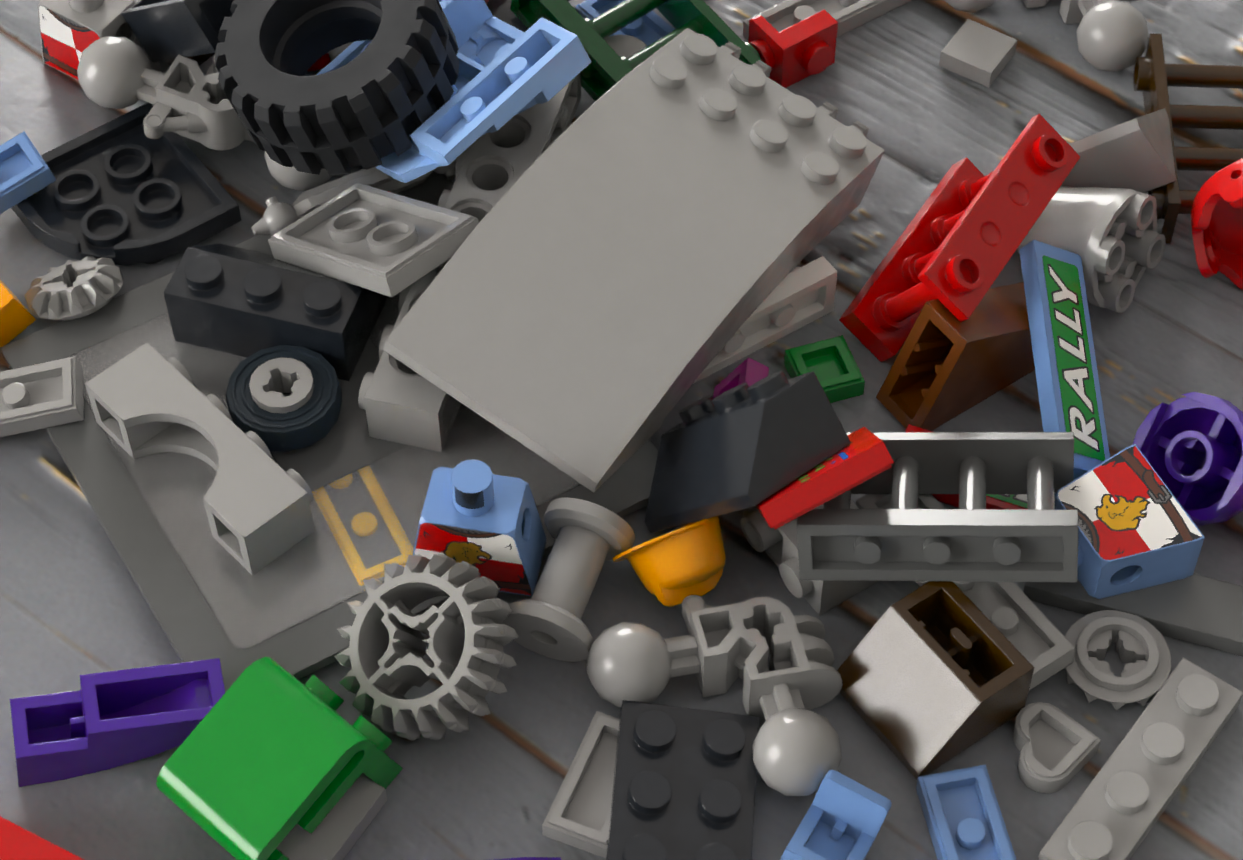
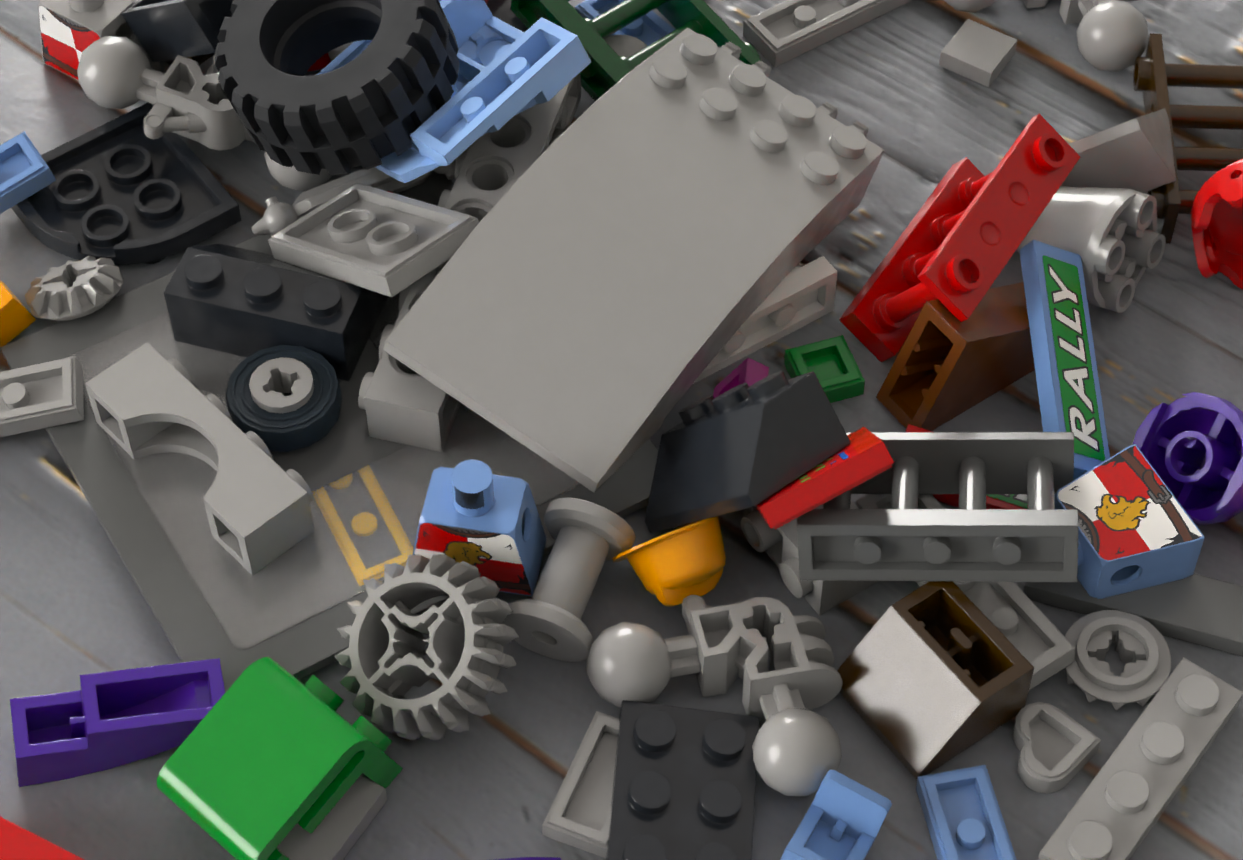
red bracket [748,9,838,88] -> none

